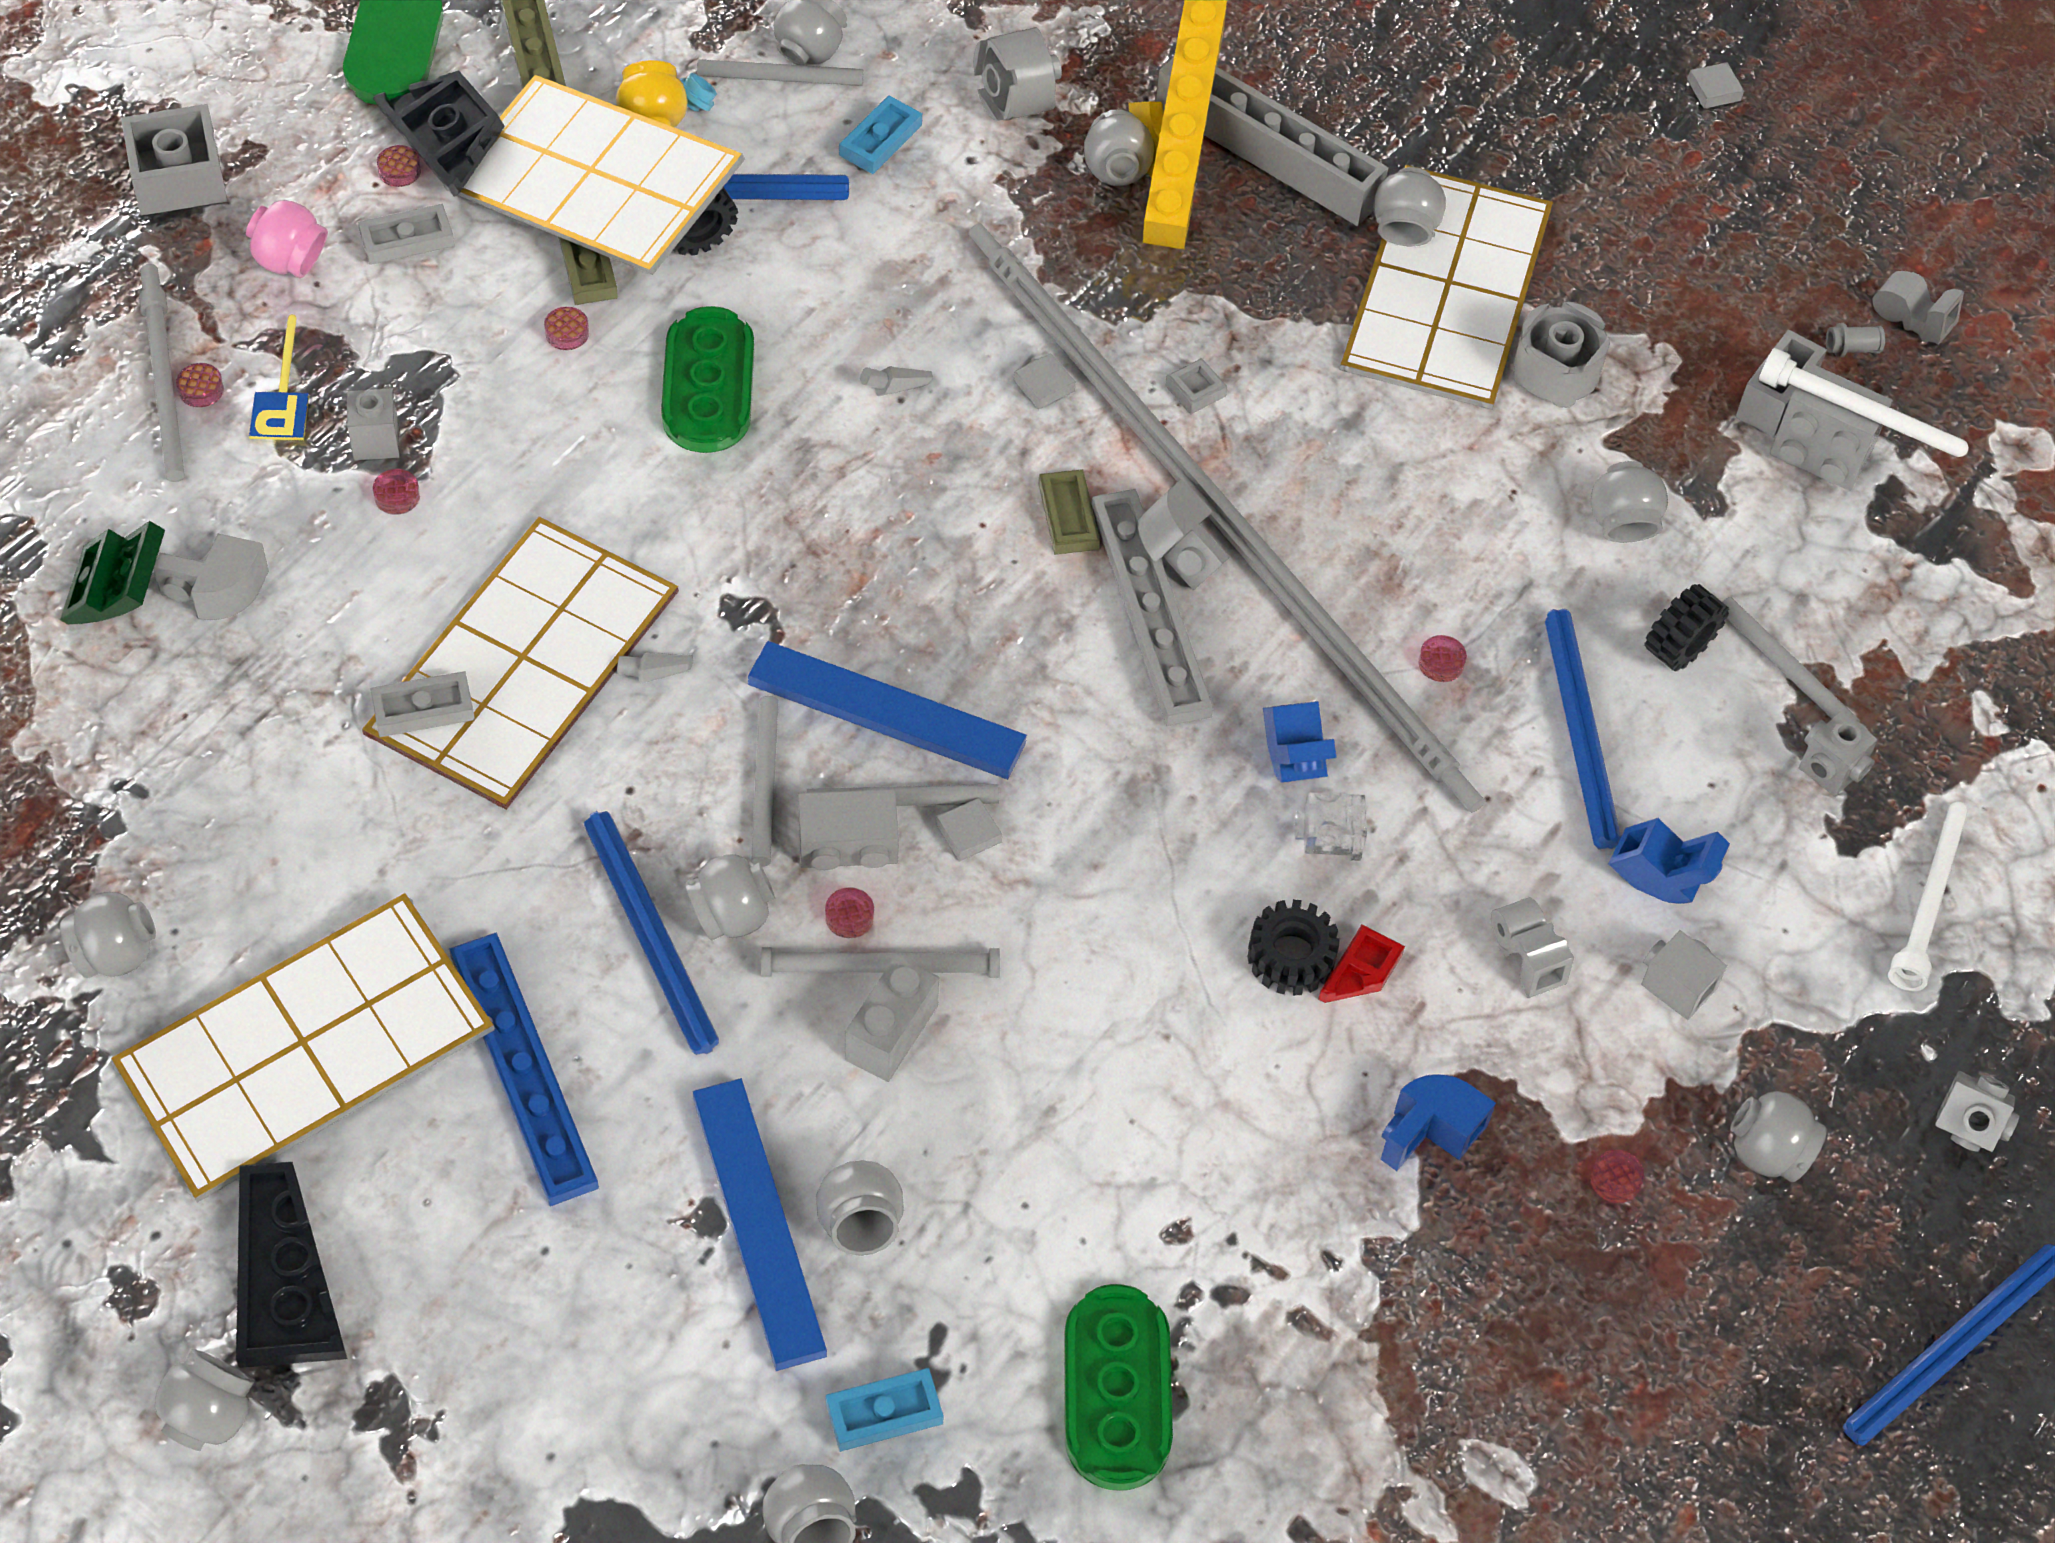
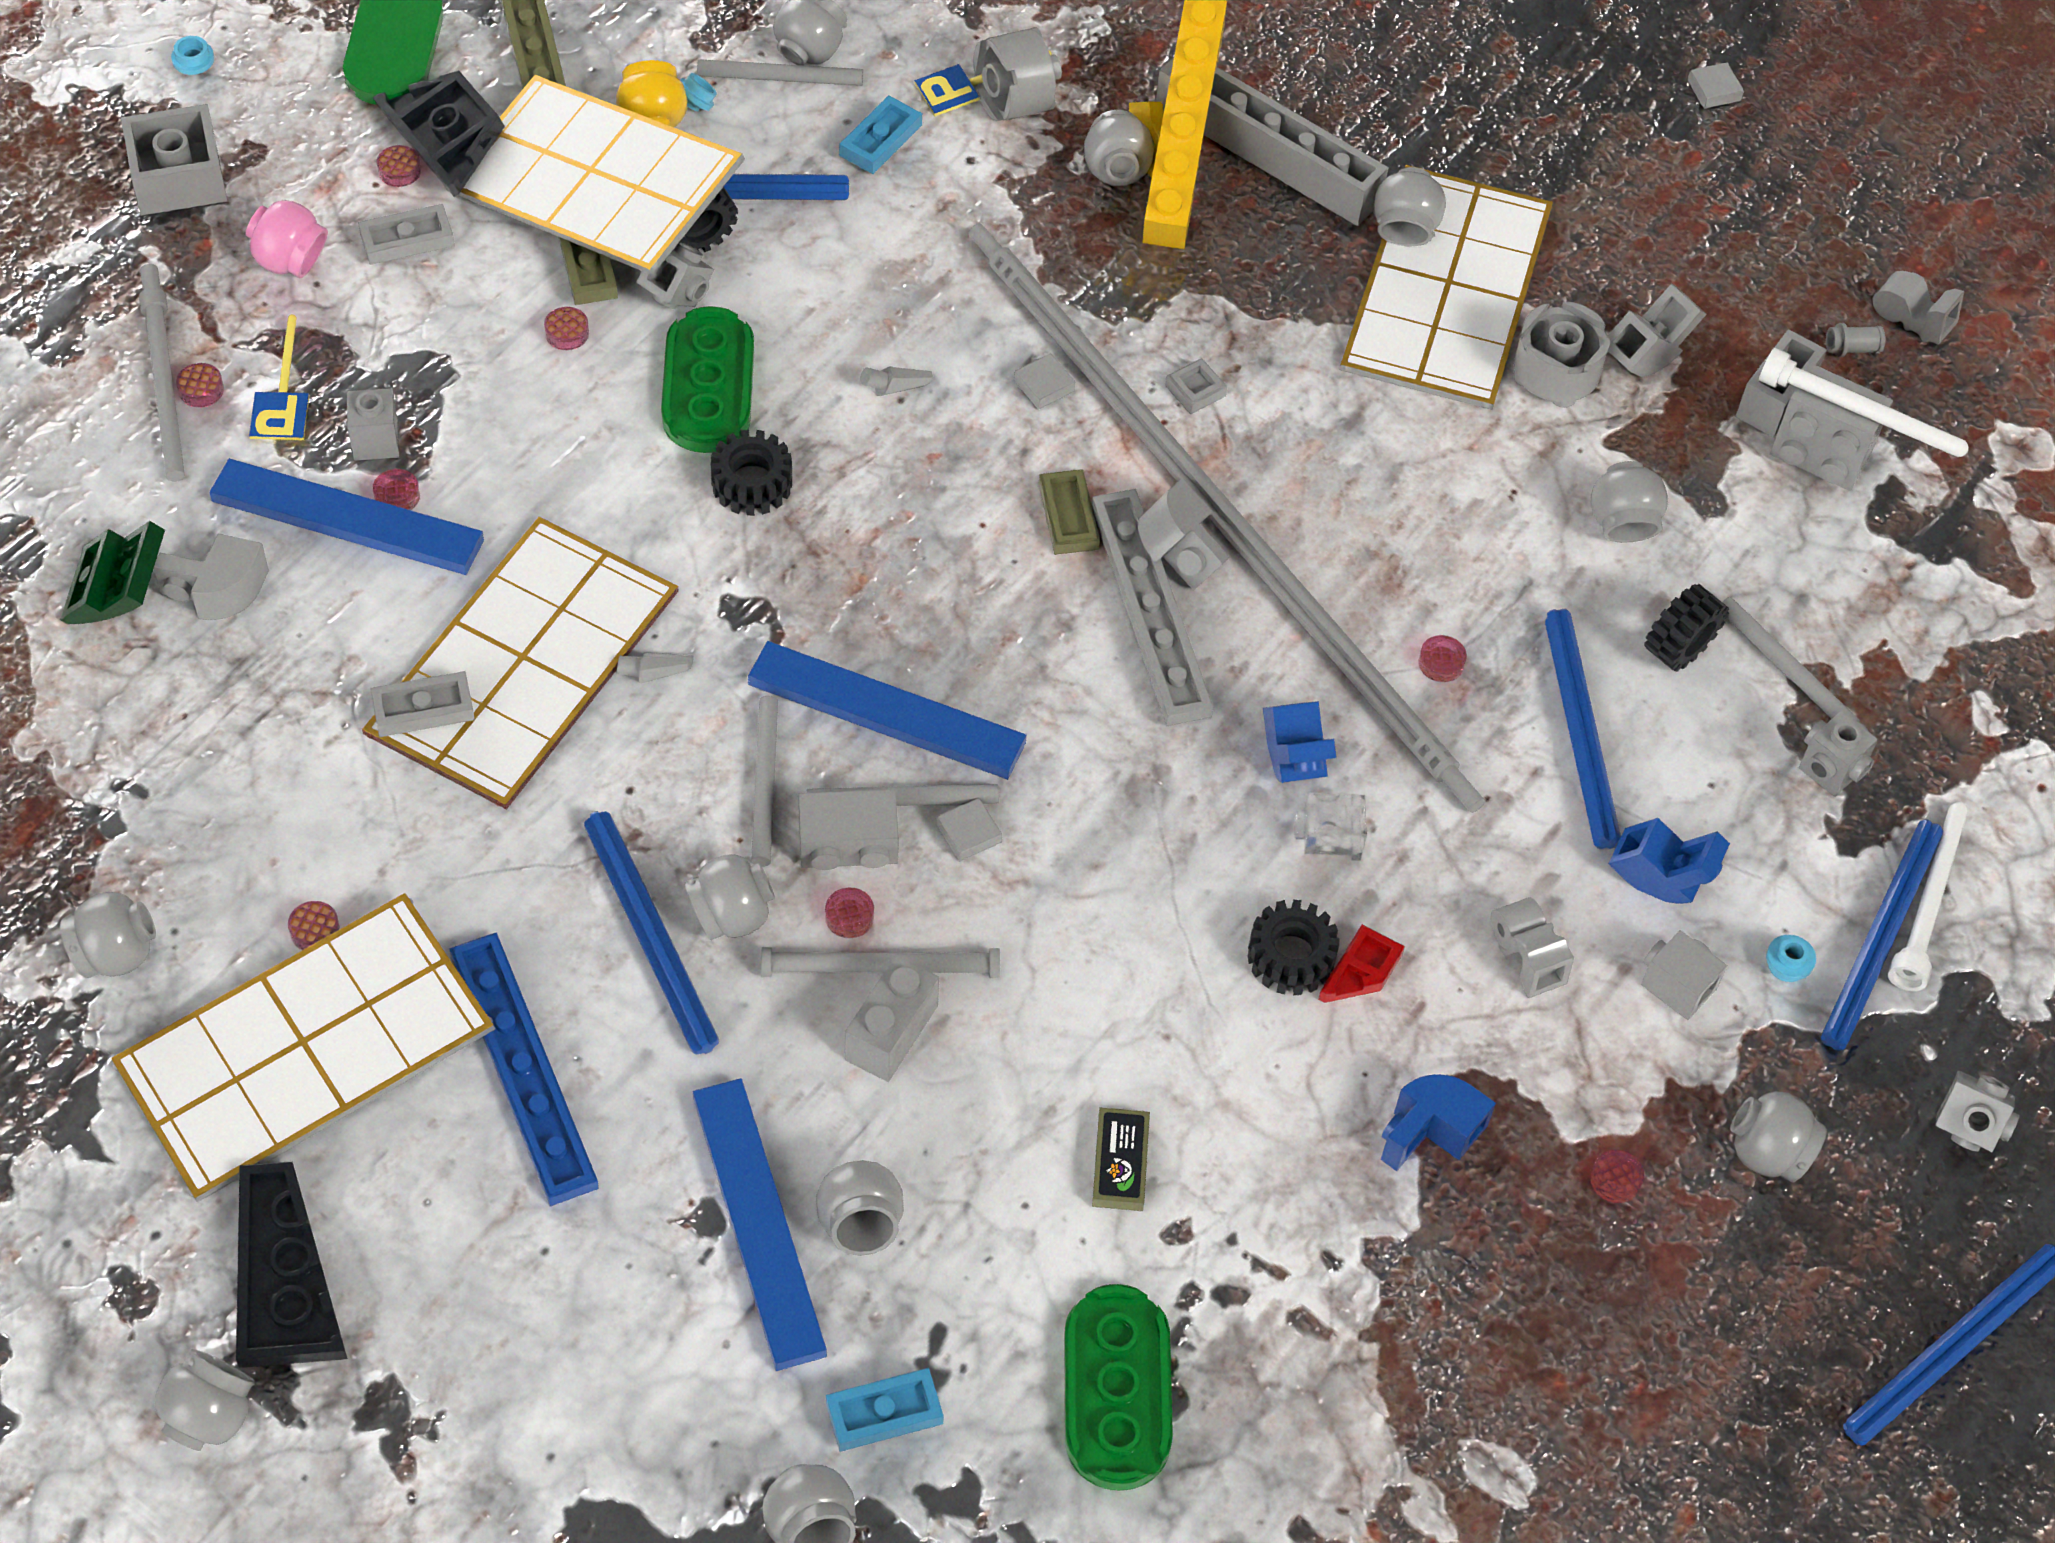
none -> medium azure plate [171,36,214,75]
none -> blue tile [209,458,484,575]
none -> tile [288,901,340,950]
none -> light grey brick [636,243,714,309]
none -> black tyre [710,429,793,516]
none -> piece [914,50,1052,117]
none -> tile [1092,1107,1150,1211]
none -> light grey brick [1607,284,1707,377]
none -> medium azure plate [1766,935,1816,982]
none -> blue axle [1821,819,1943,1051]

